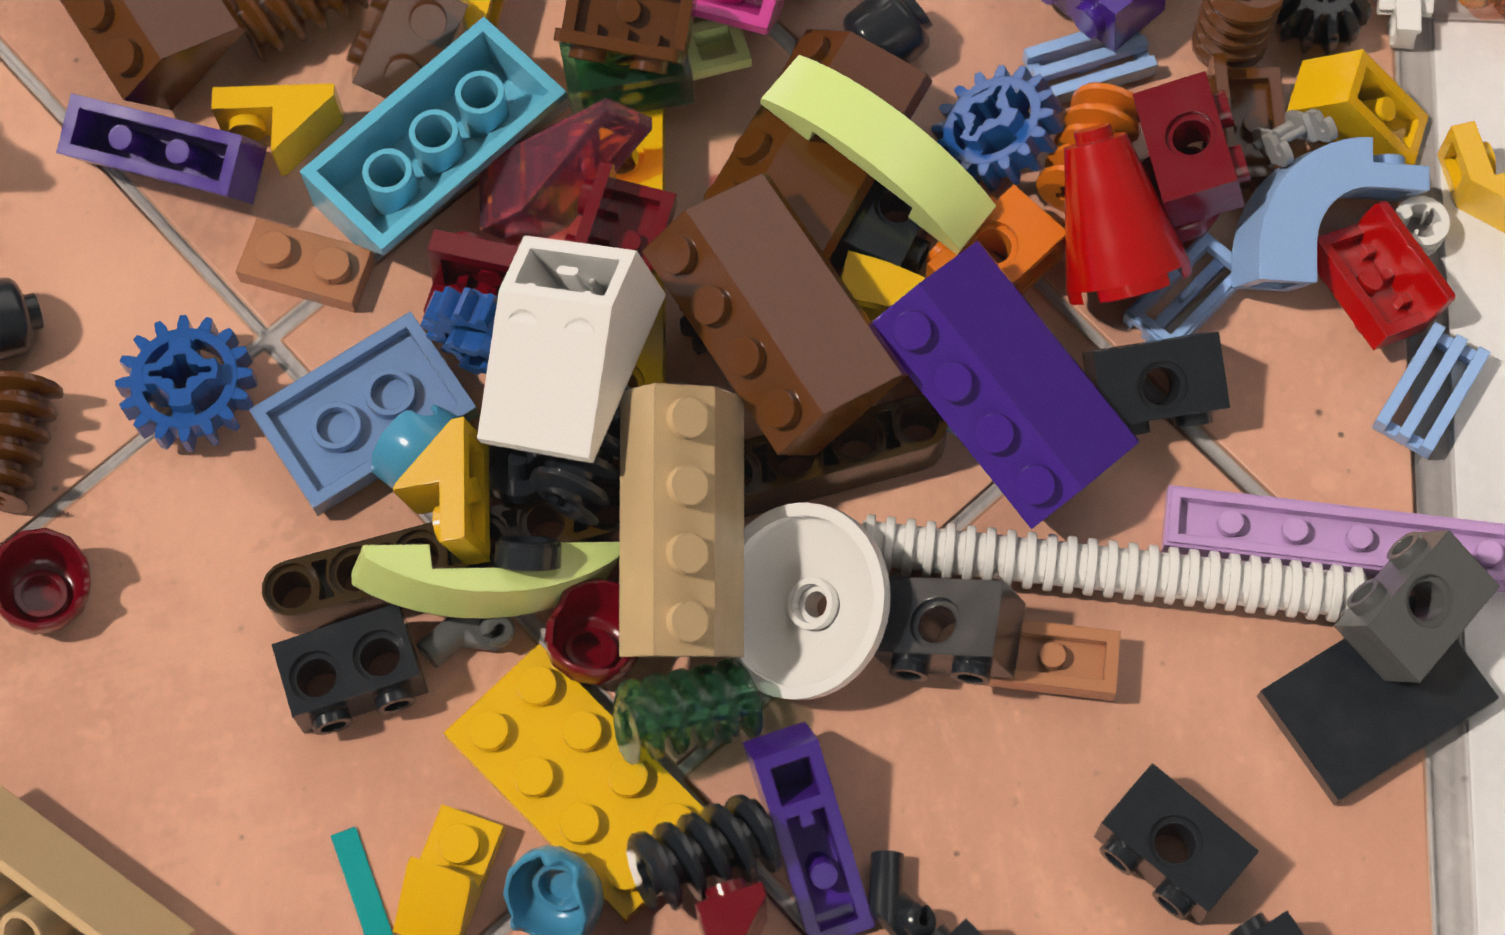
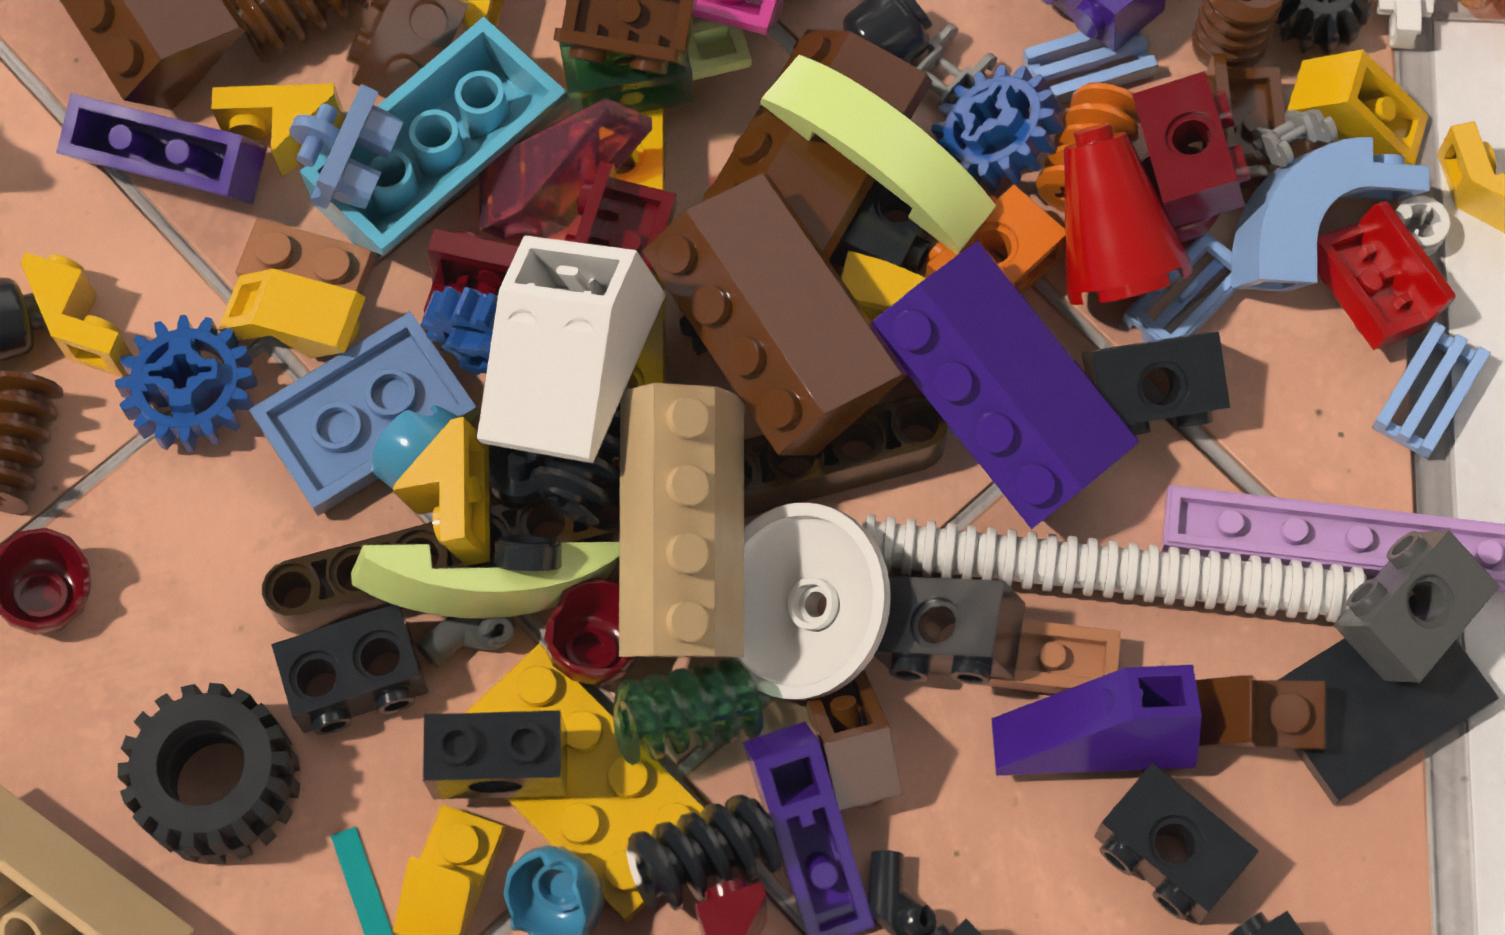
none -> yellow slope [20,252,133,377]
none -> black tyre [117,683,301,865]
none -> yellow slope [218,269,366,358]
none -> medium blue hips [289,84,404,210]
none -> black brick [423,710,567,799]
none -> reddish brown slope [804,670,903,811]
none -> light grey piece [913,23,997,107]
none -> dark purple slope [991,665,1201,776]
none -> reddish brown slope [1196,675,1327,750]

